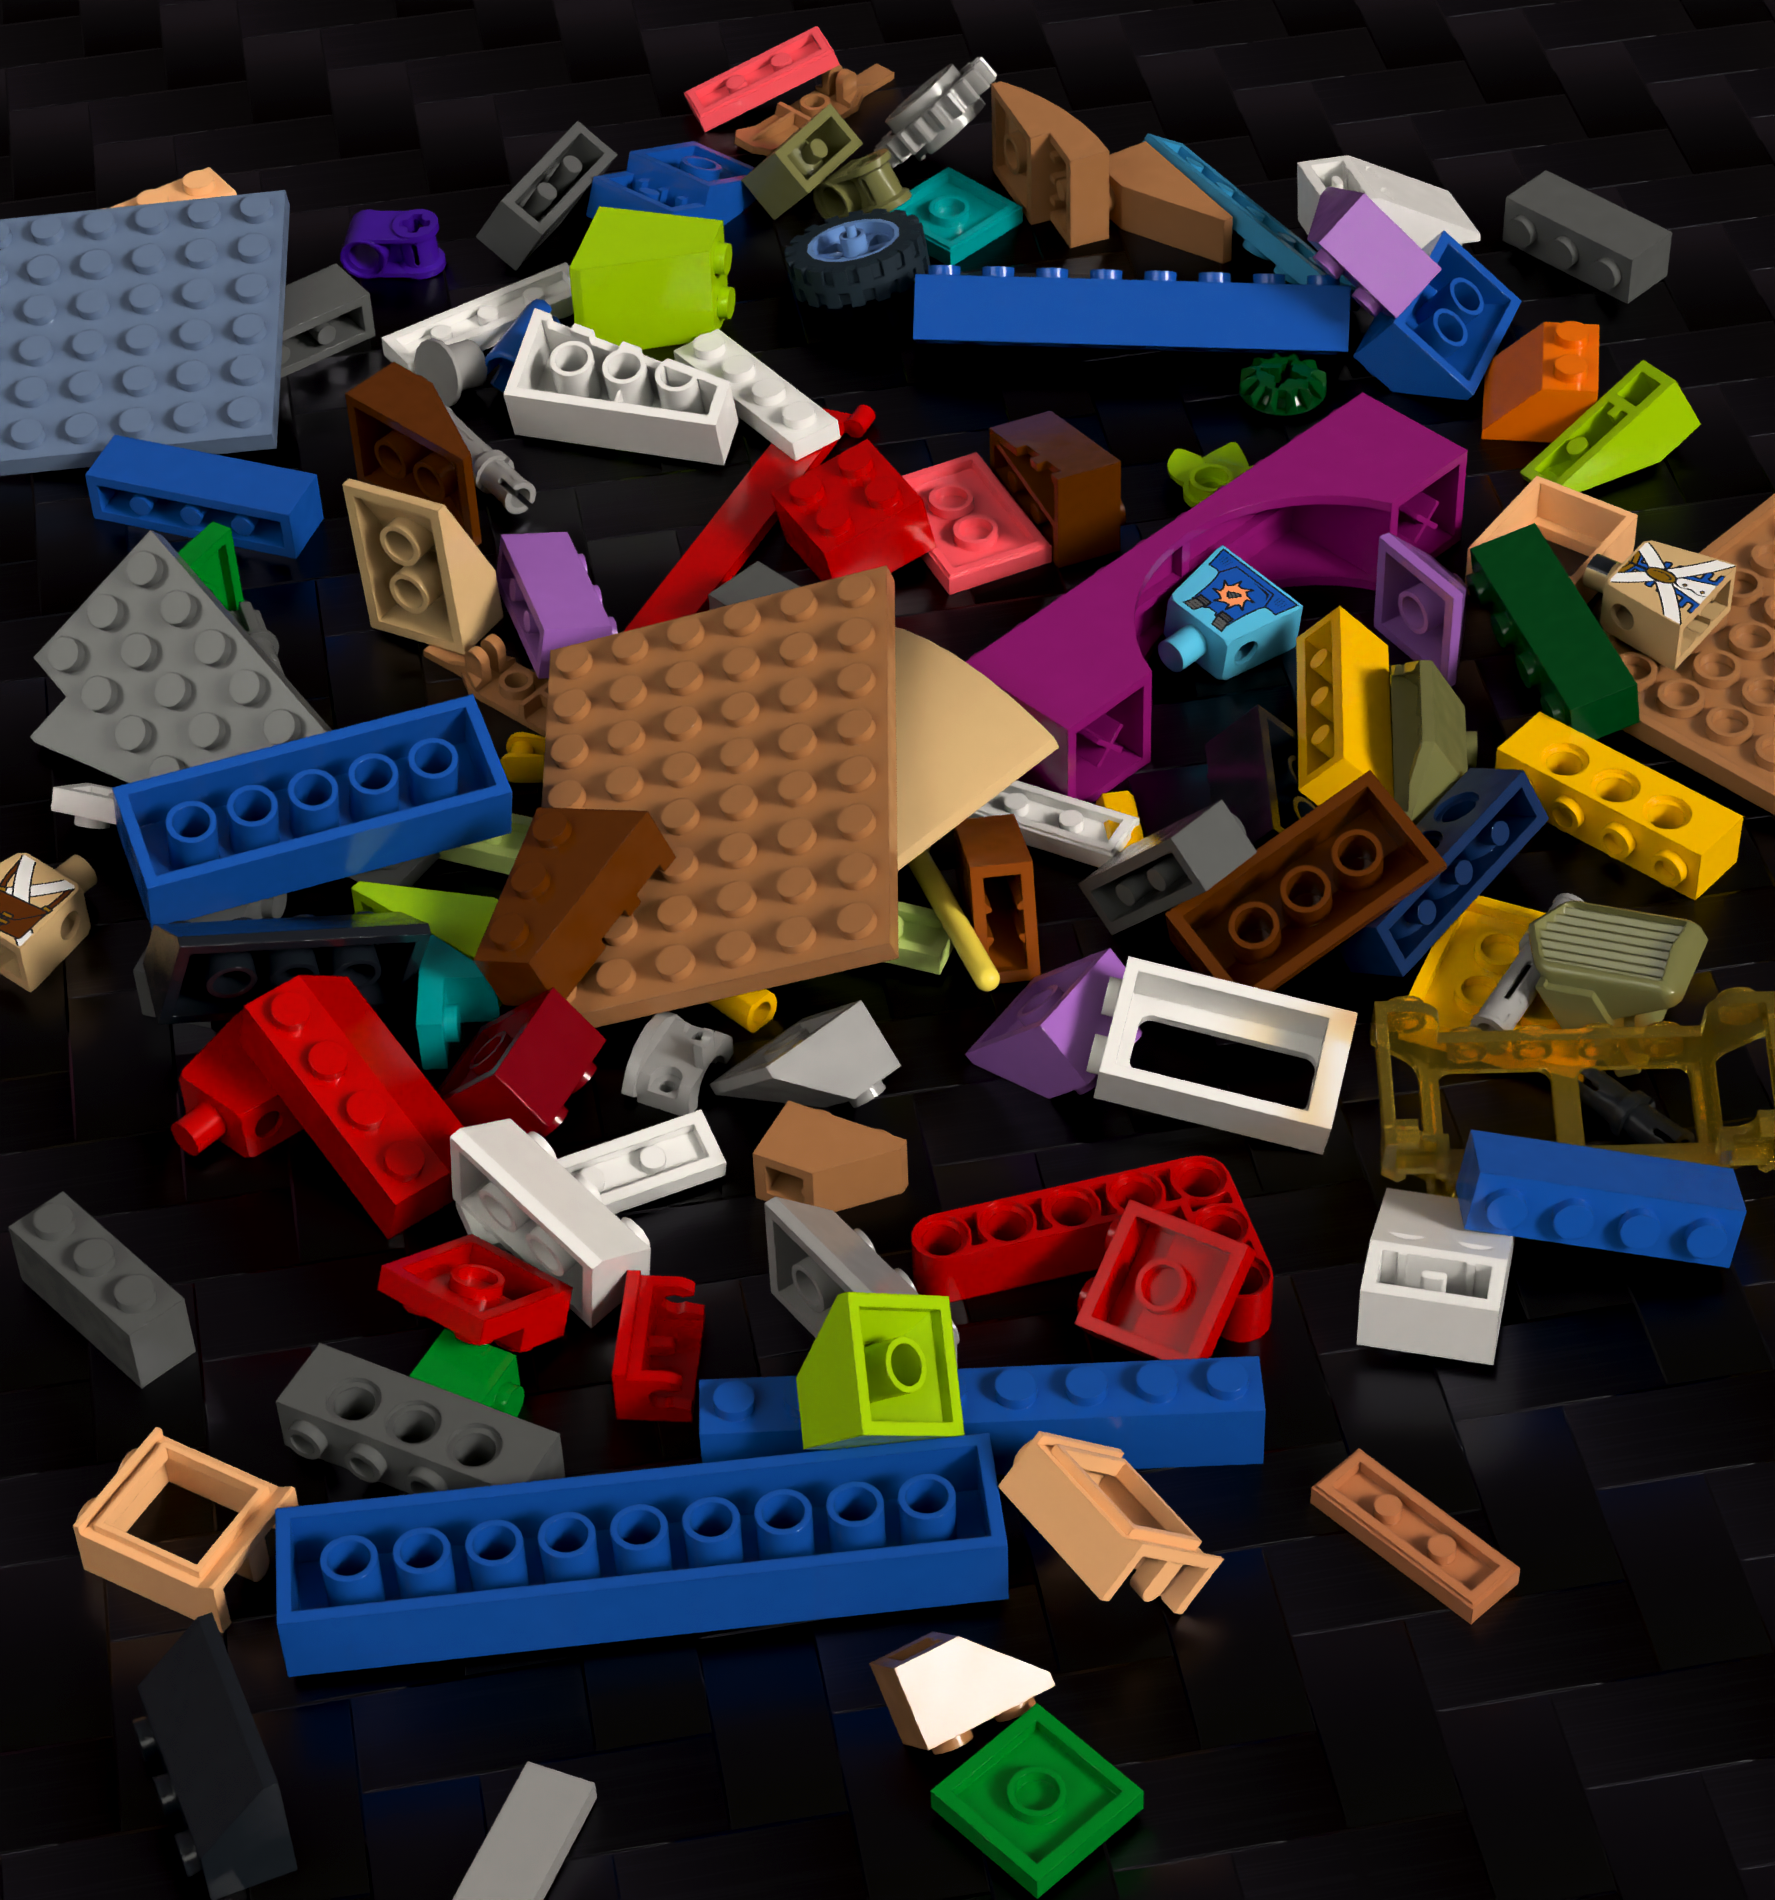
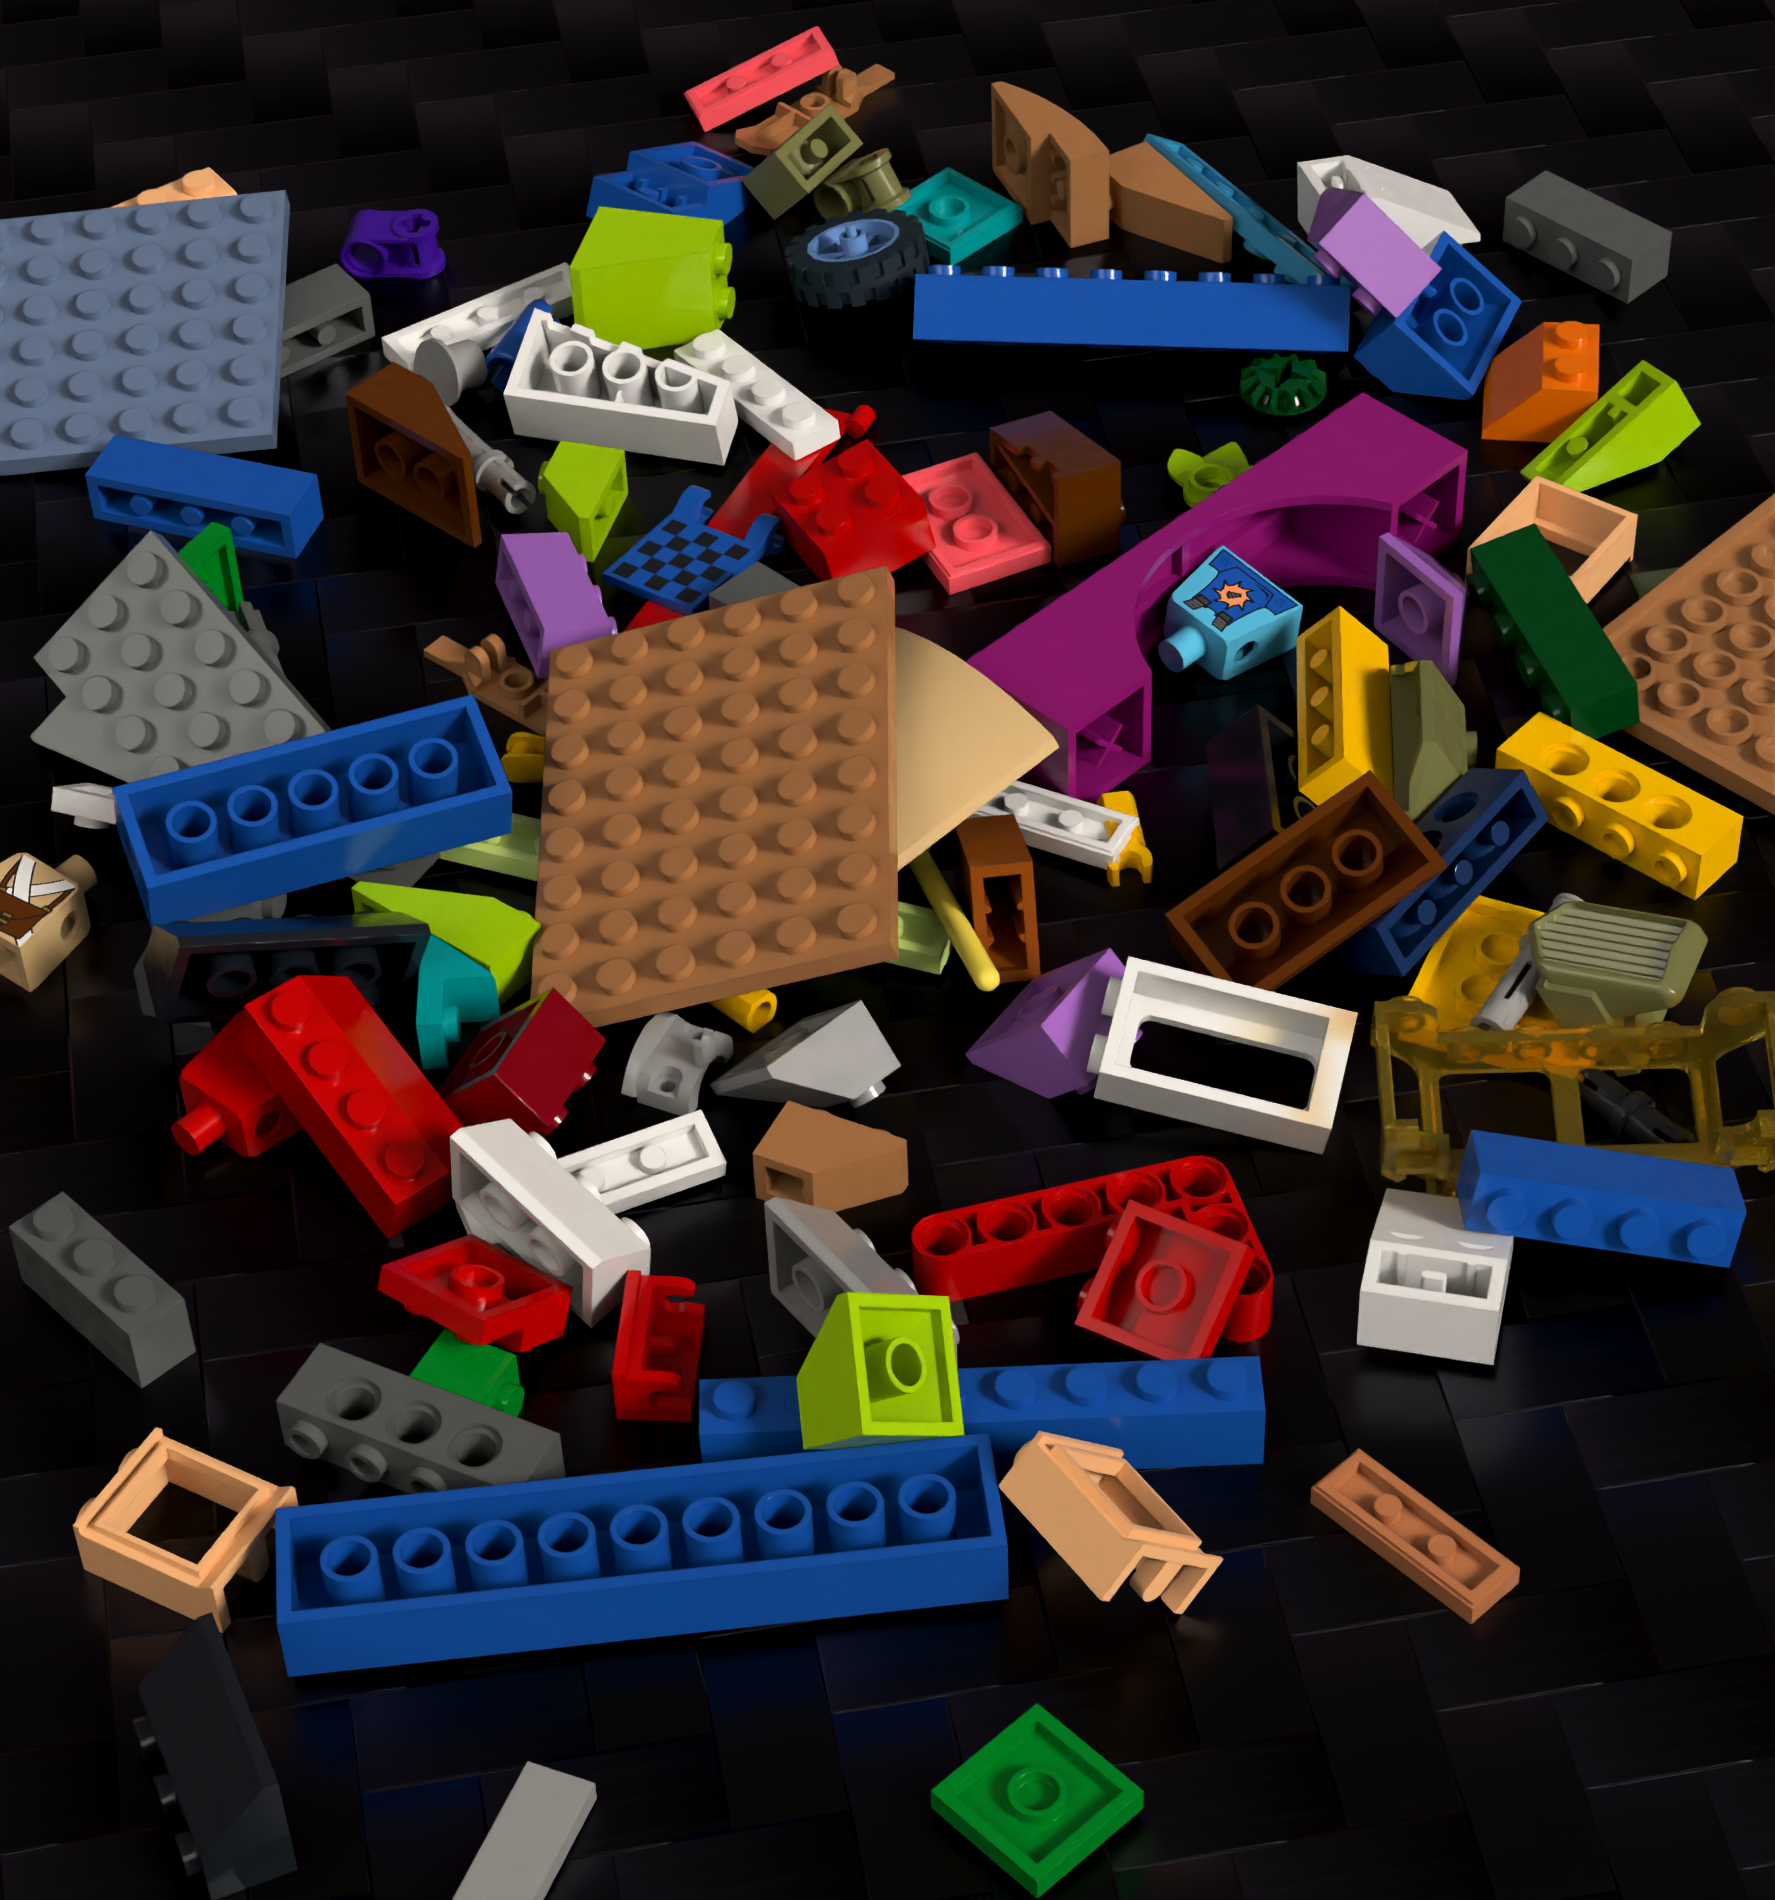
tan slope [342,478,504,655] -> none
reddish brown wedge [473,807,676,1006] -> none
dark grey brick [476,121,618,271] -> none
slope [869,1631,1056,1755] -> none
light grey gear [874,56,997,168] -> none
dark grey brick [1078,799,1257,935] -> none
tan torso [1583,540,1737,671] -> none
none -> lime slope [538,440,628,563]
none -> blue flag [603,485,785,616]

